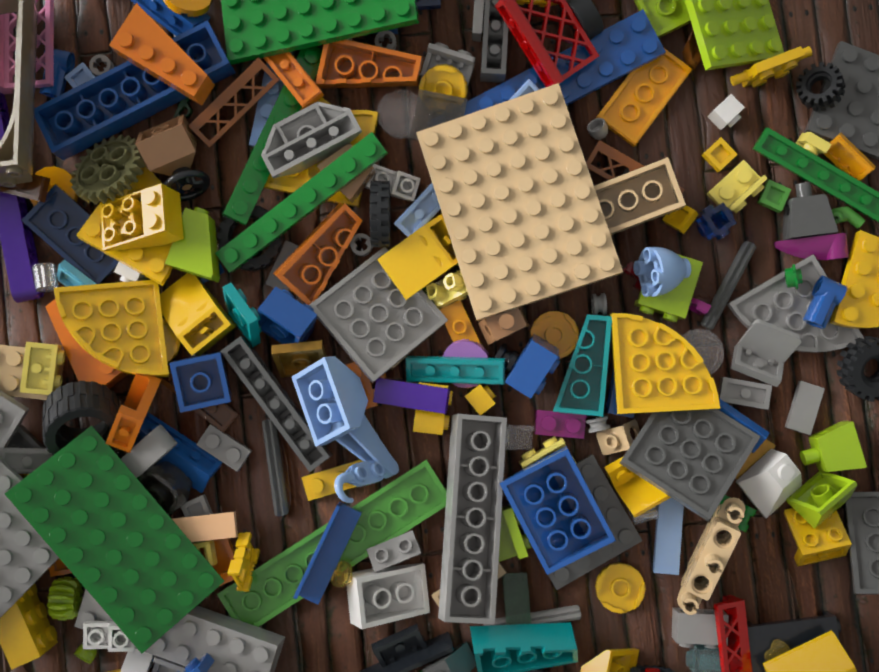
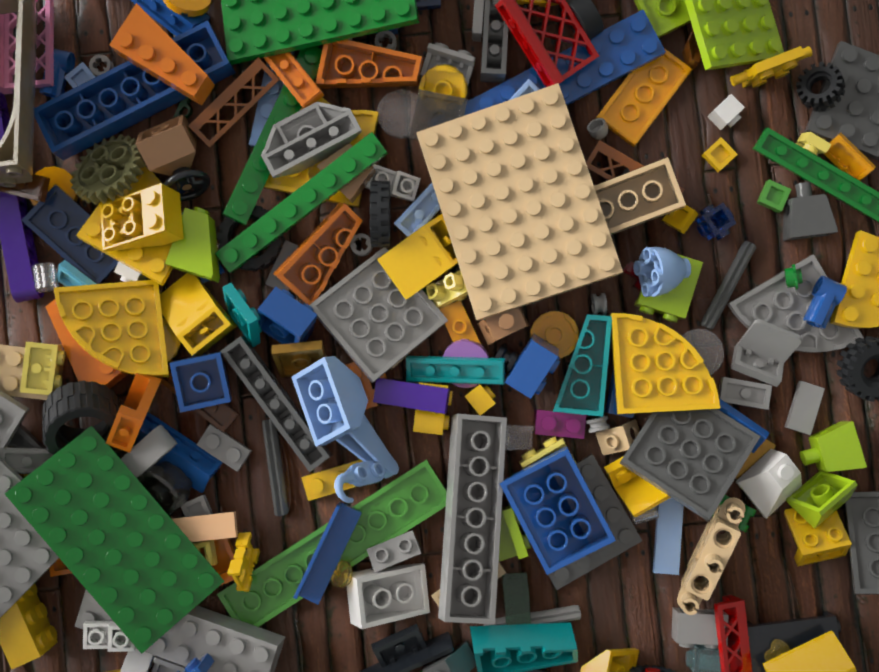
lime gear [47,577,84,621] -> none
lime hinge [74,644,97,664] -> none
yellow tile [595,562,646,614] -> none
magenta tile [688,298,711,315] -> none
light yellow bracket [706,160,768,215] -> none
magenta piece [774,233,849,260] -> none
bright green arm [832,206,865,229] -> none

